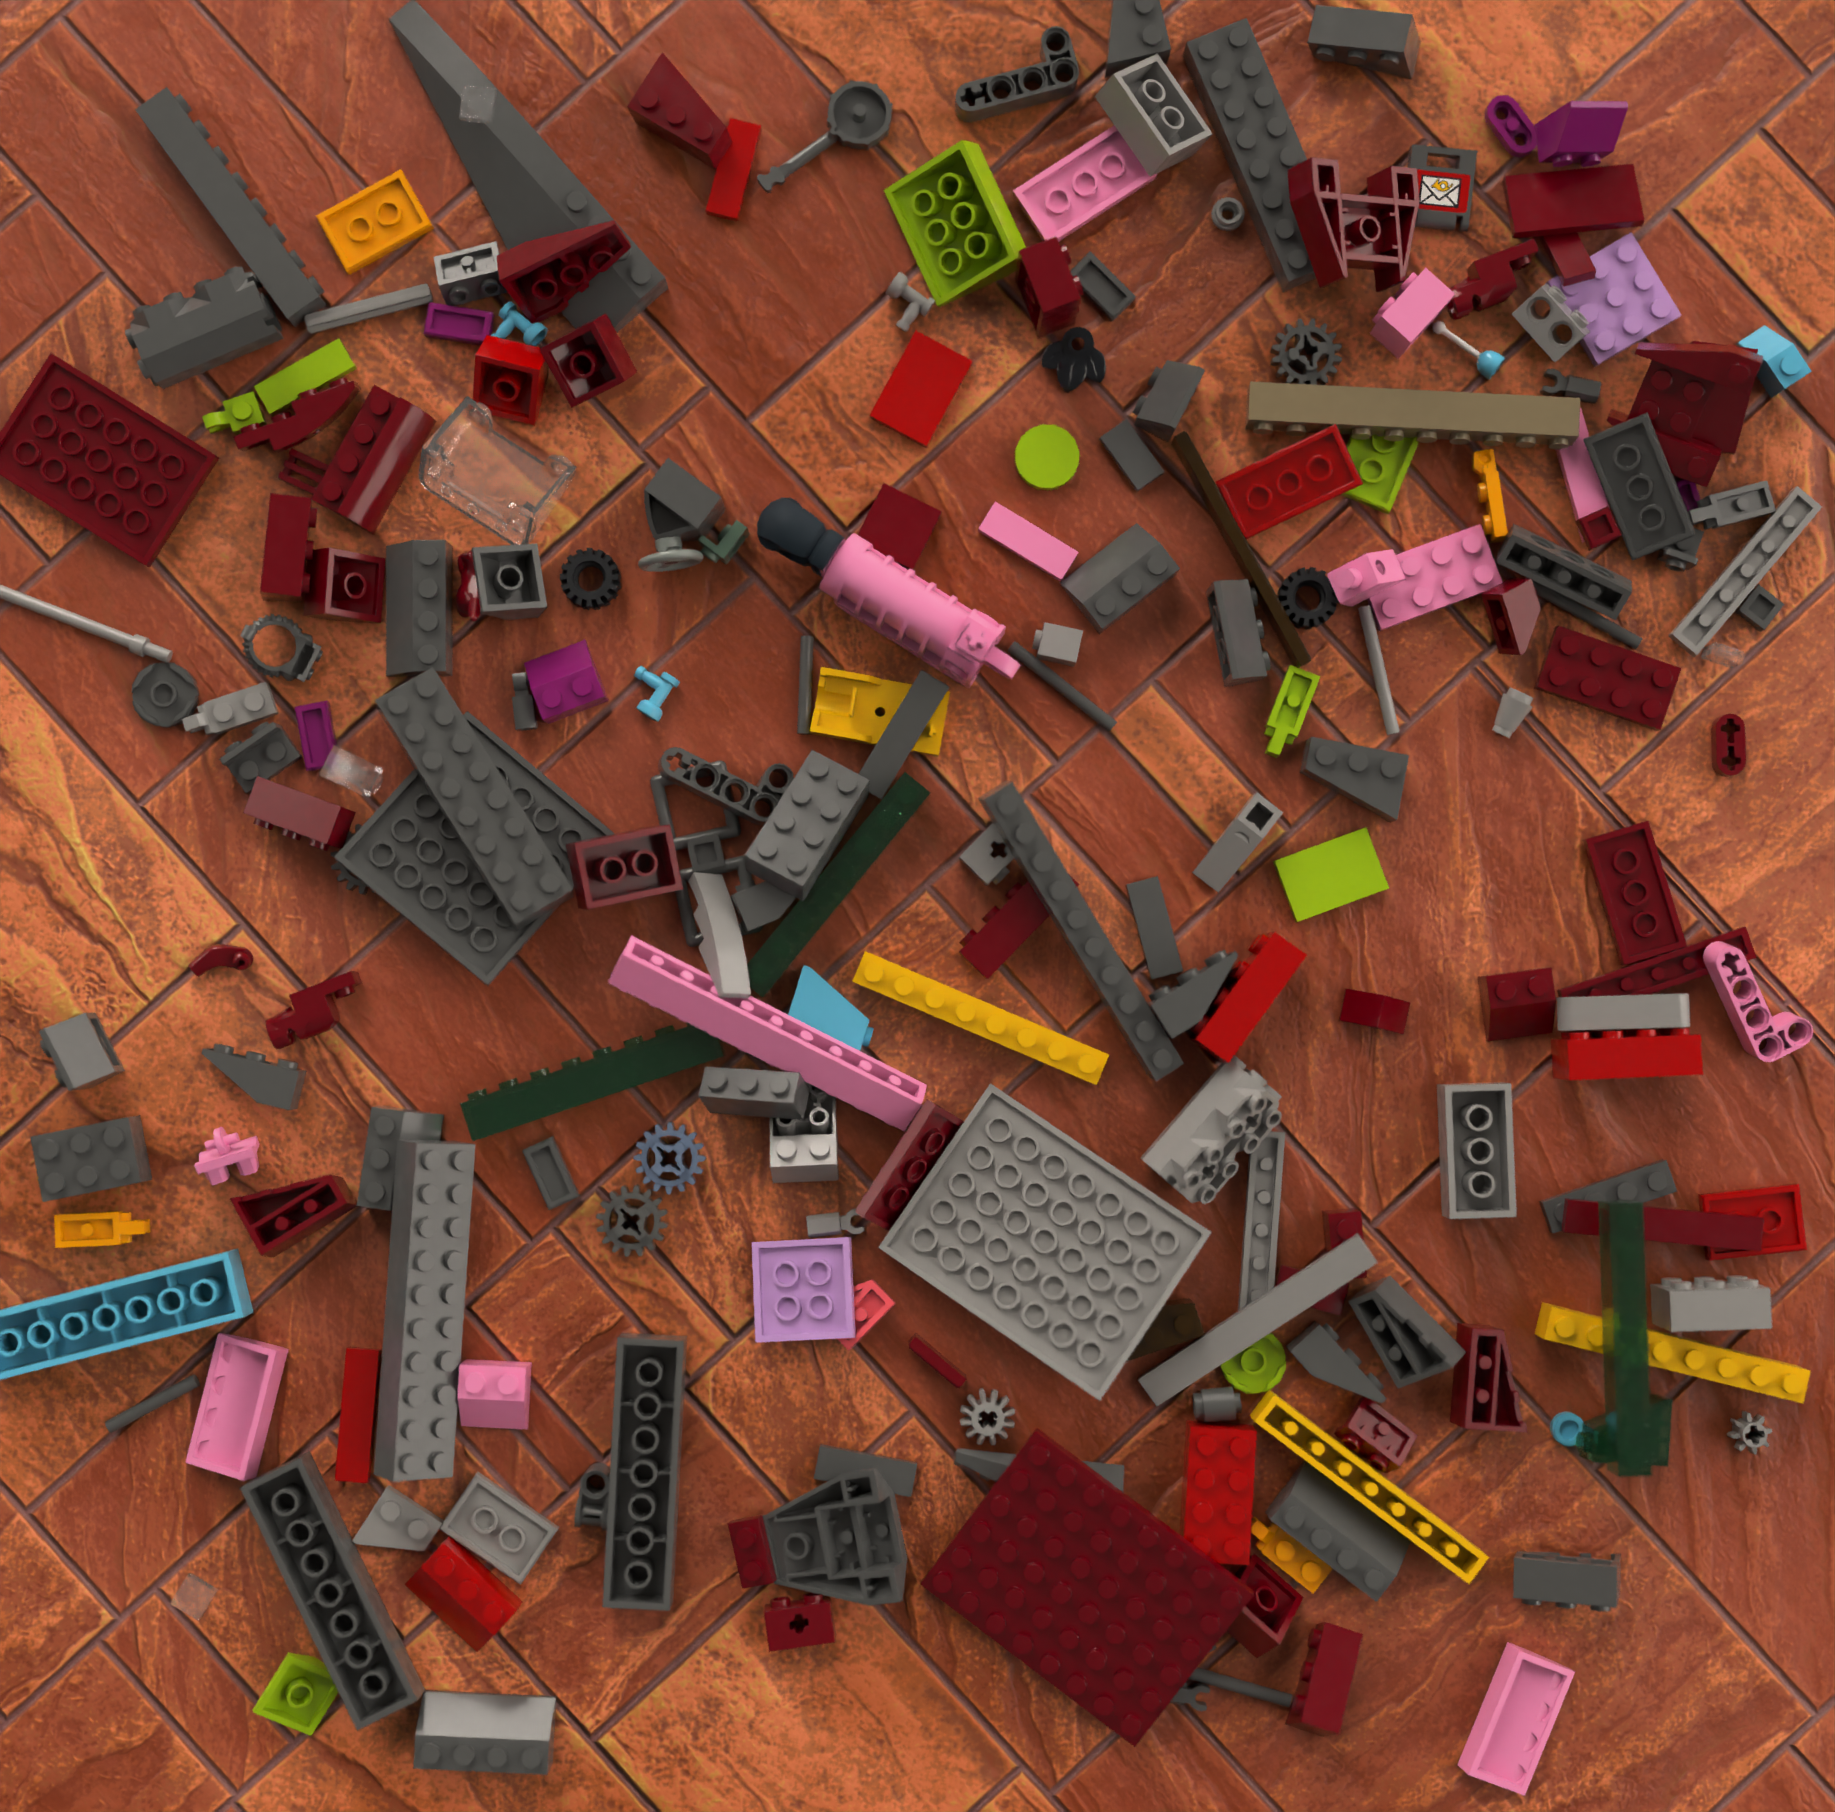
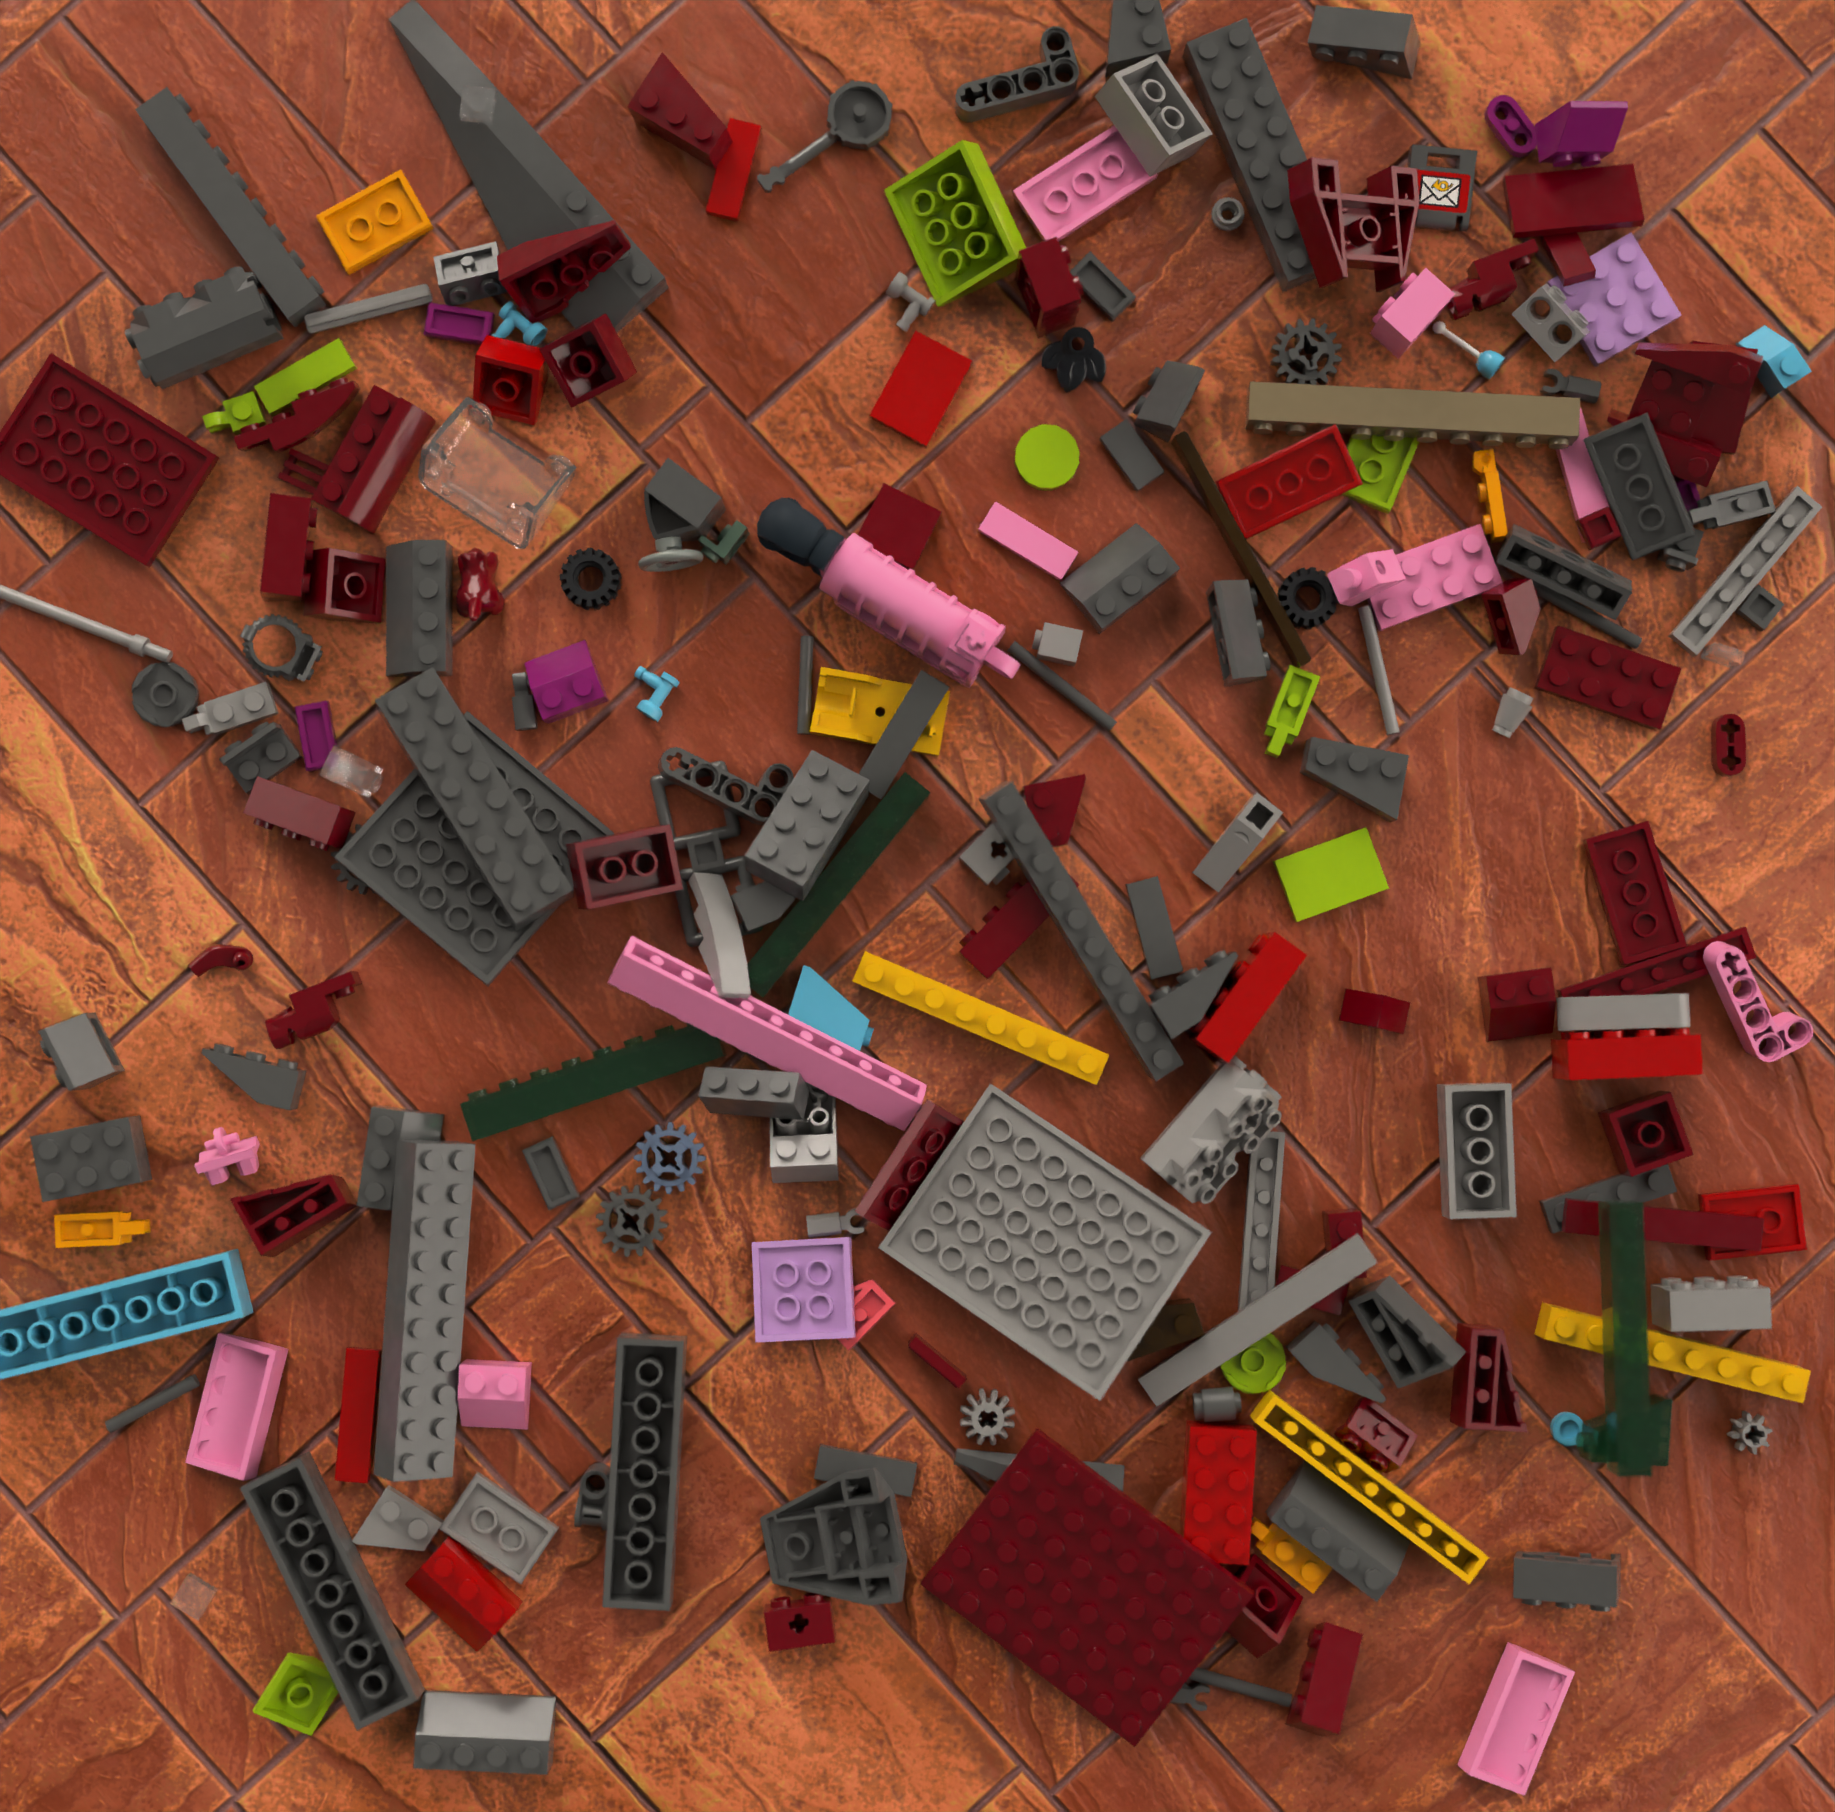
dark grey slope [471,543,547,620] -> none
dark red plate [728,1515,777,1589] -> none
none -> dark red wing [1023,774,1086,847]
none -> dark red brick [1598,1091,1694,1177]

